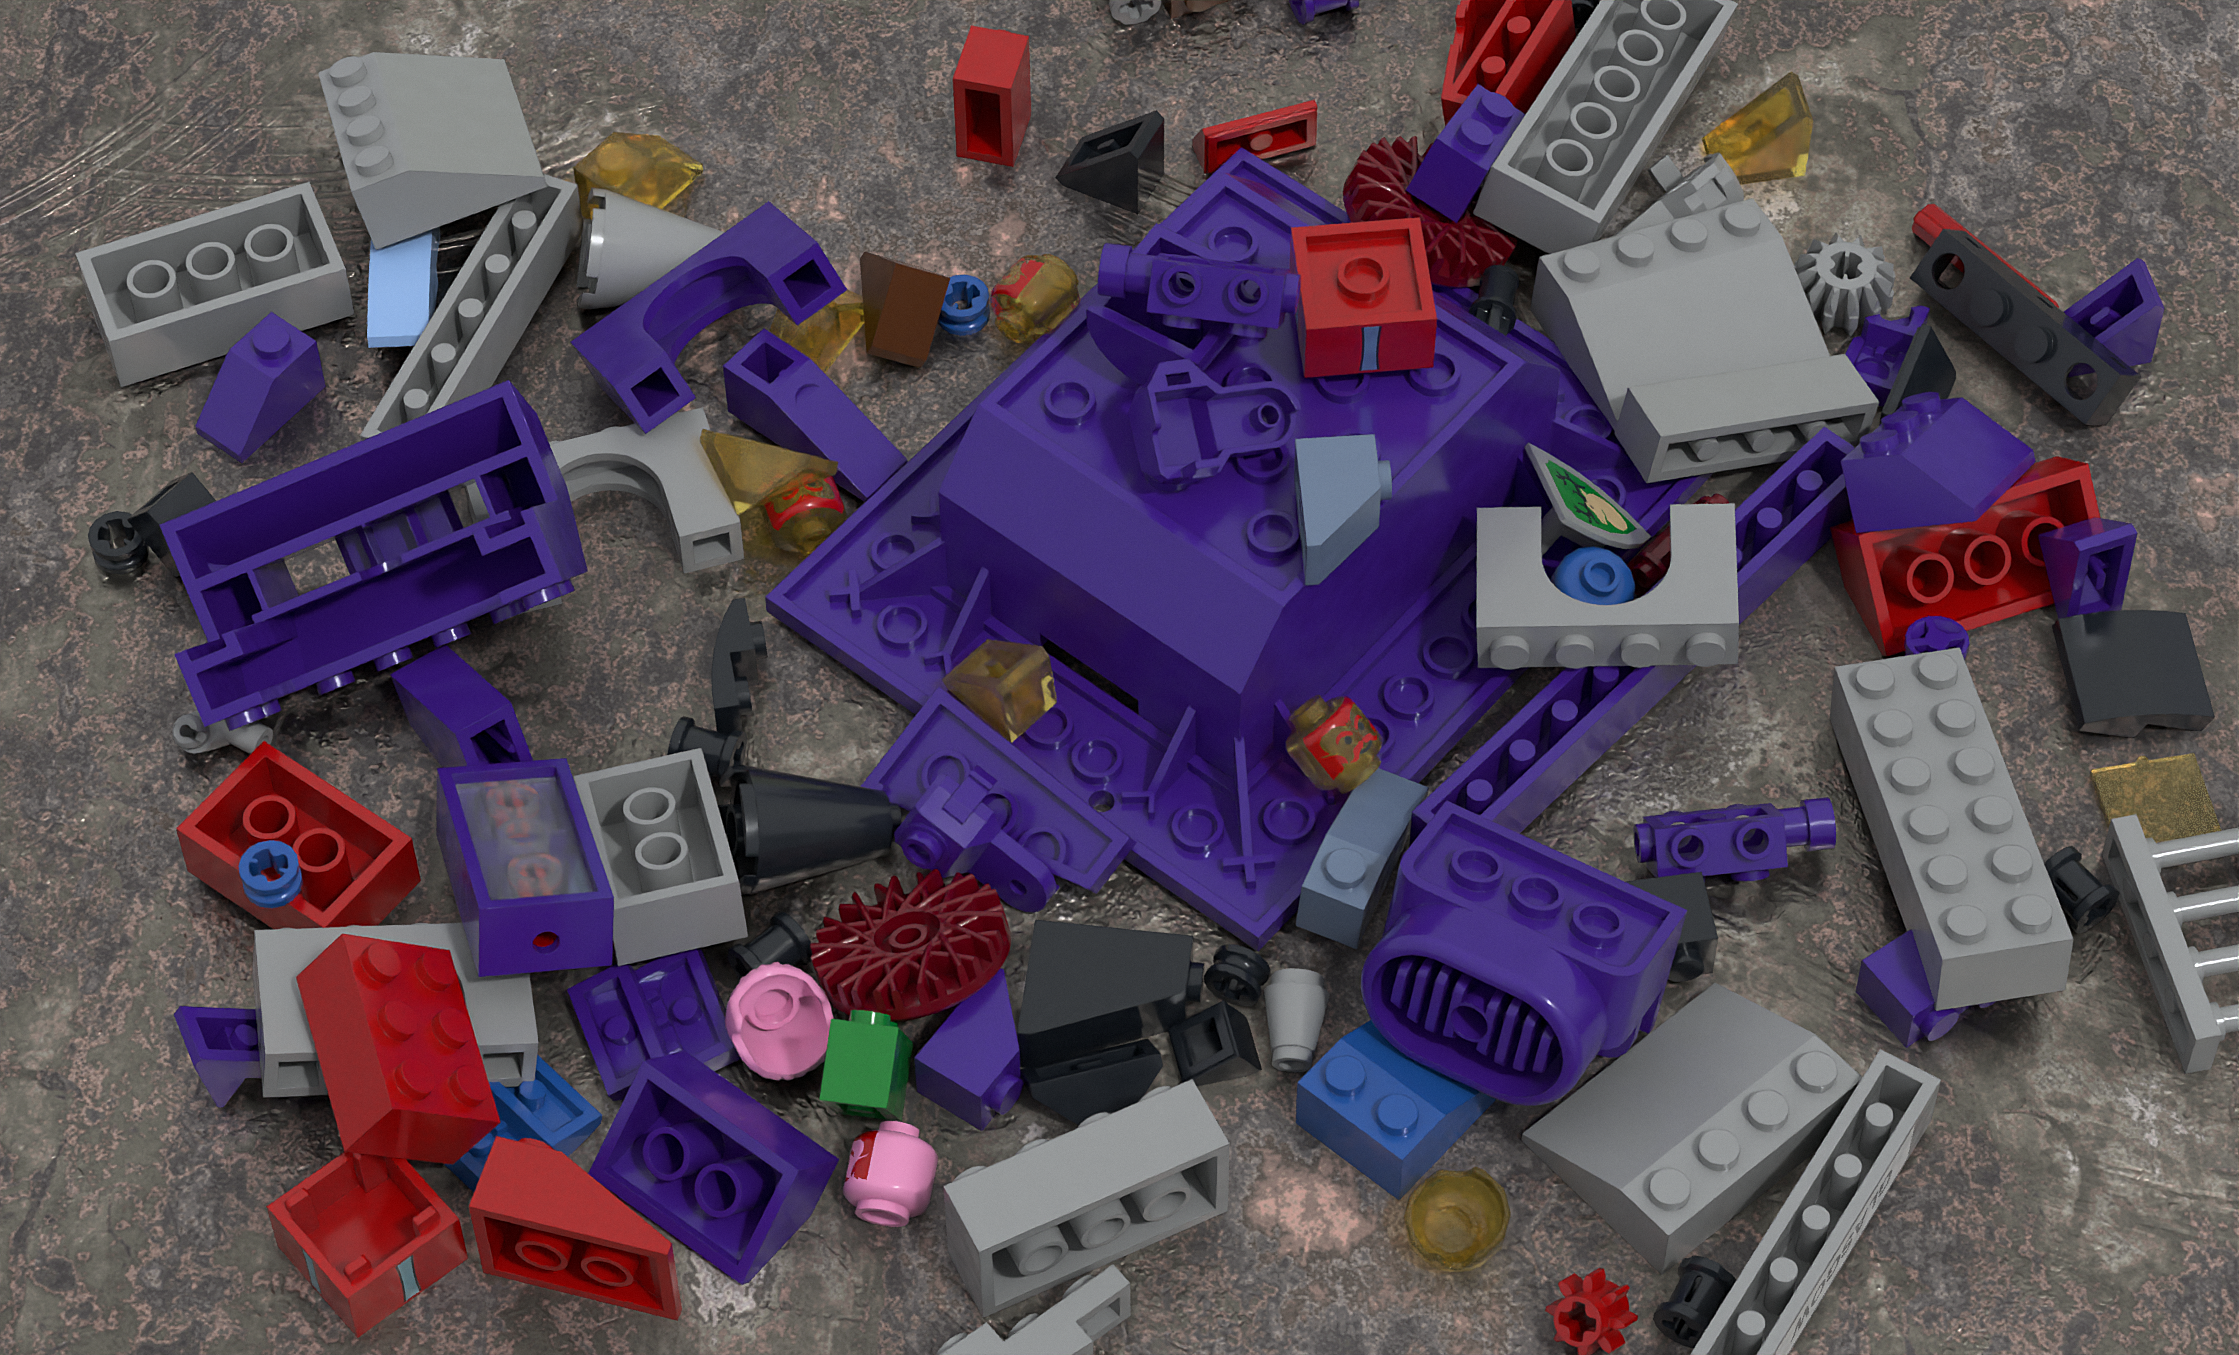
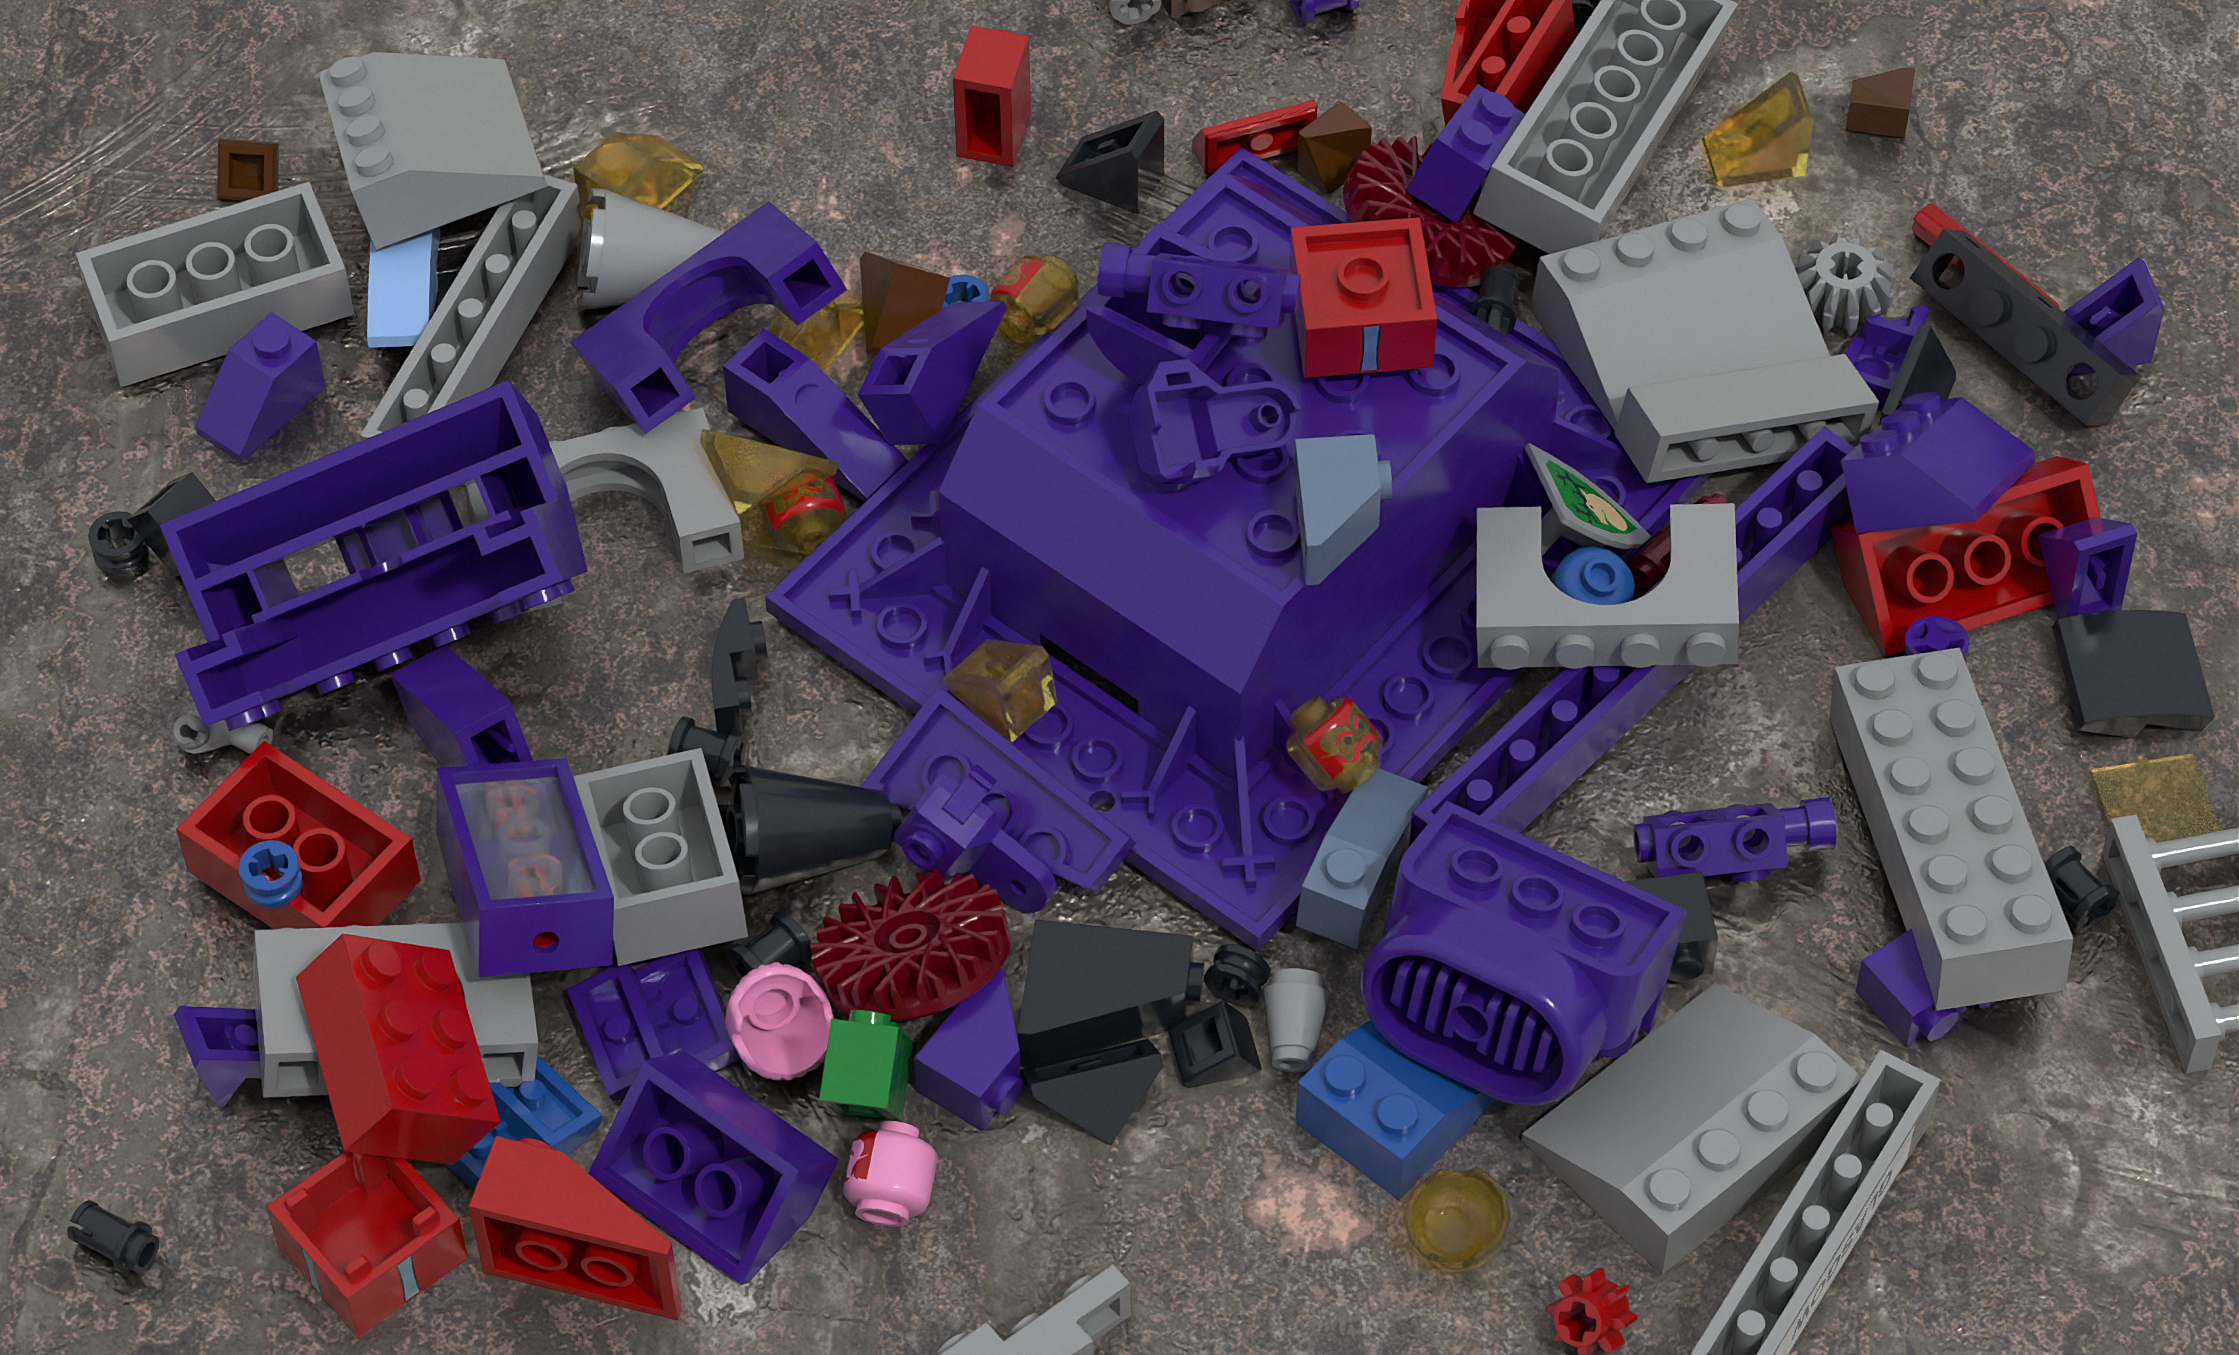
light grey brick [943,1079,1230,1318] -> none
light grey piece [1611,153,1744,237] -> none
black bush [1653,1255,1736,1348] -> none
none -> black pin [67,1200,159,1273]
none -> reddish brown slope [217,138,279,201]
none -> dark purple slope [858,301,1007,445]
none -> reddish brown slope [1297,102,1372,194]
none -> reddish brown slope [1846,67,1915,138]

